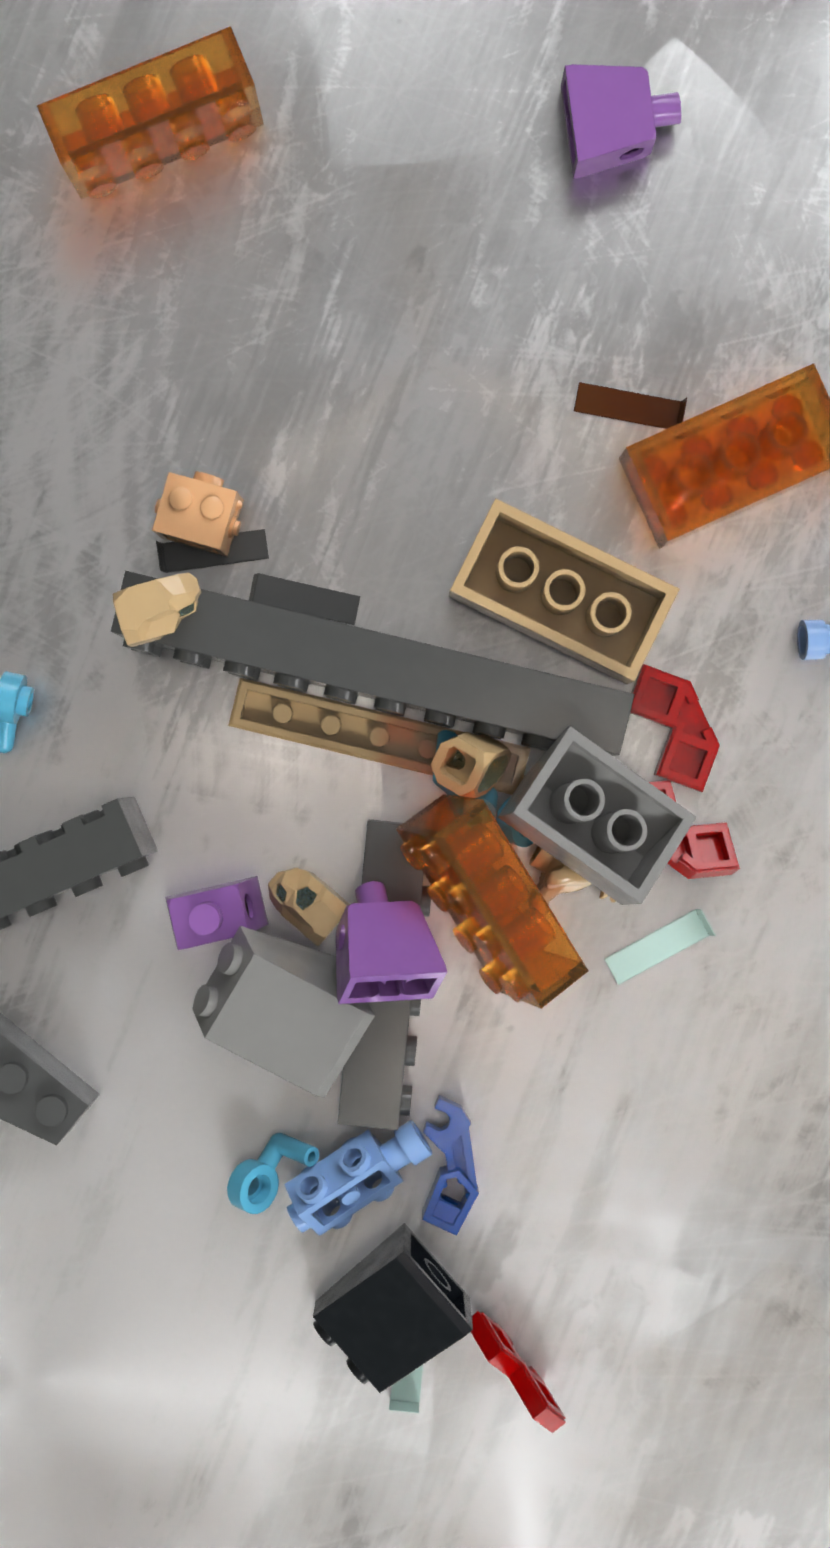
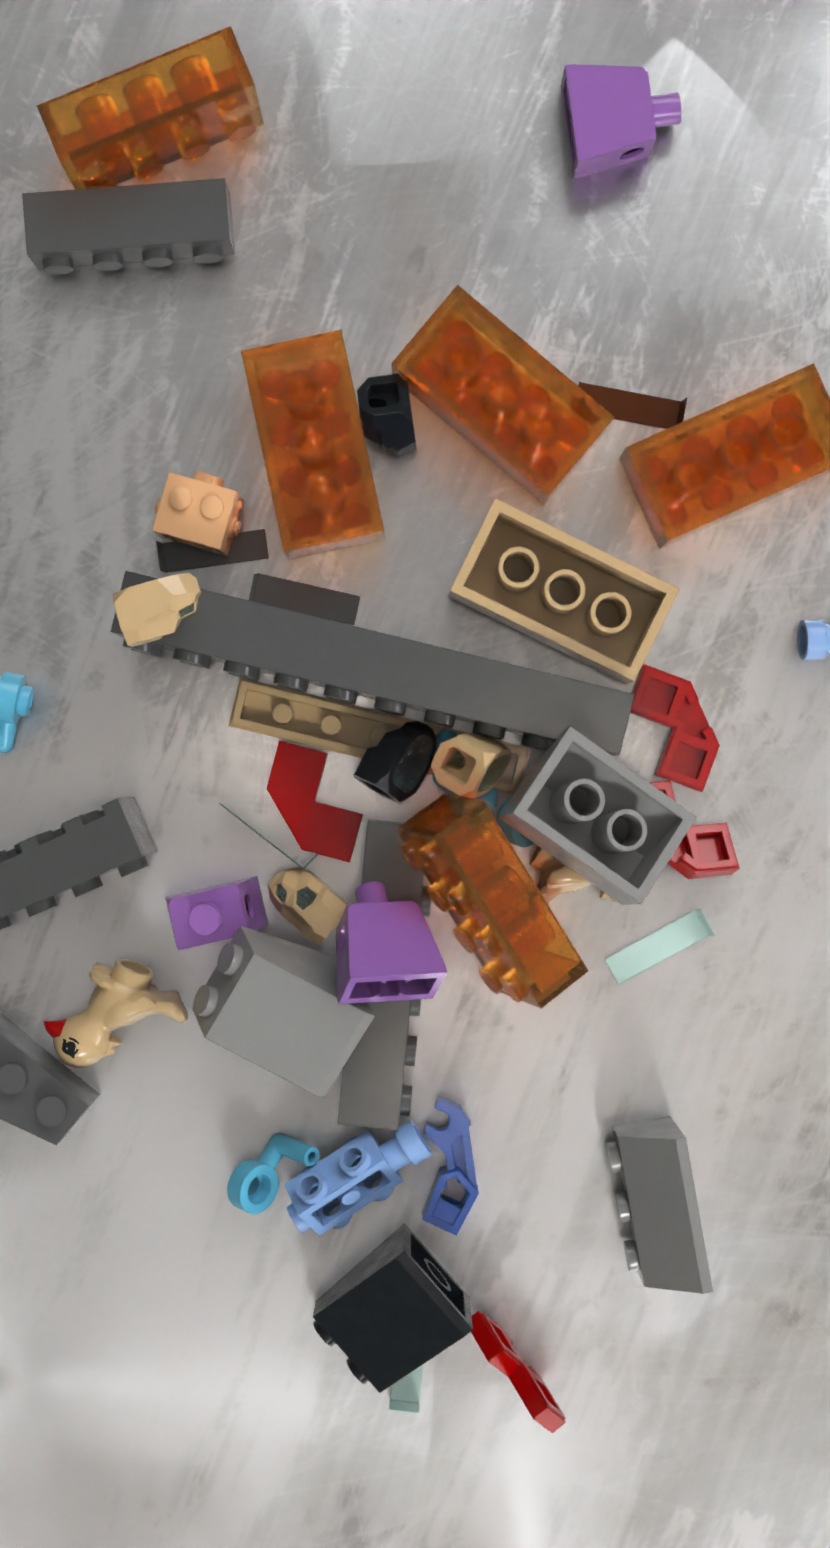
none -> dark grey brick [22,178,235,275]
none -> tan animal [43,959,188,1068]
none -> sand green piece [219,803,318,869]
none -> clear orange brick [241,330,385,560]
none -> red tile [266,740,363,863]
none -> black rock [354,721,436,804]
none -> black rock [357,373,417,456]
none -> clear orange brick [391,285,615,505]
none -> light grey slope [606,1116,713,1294]

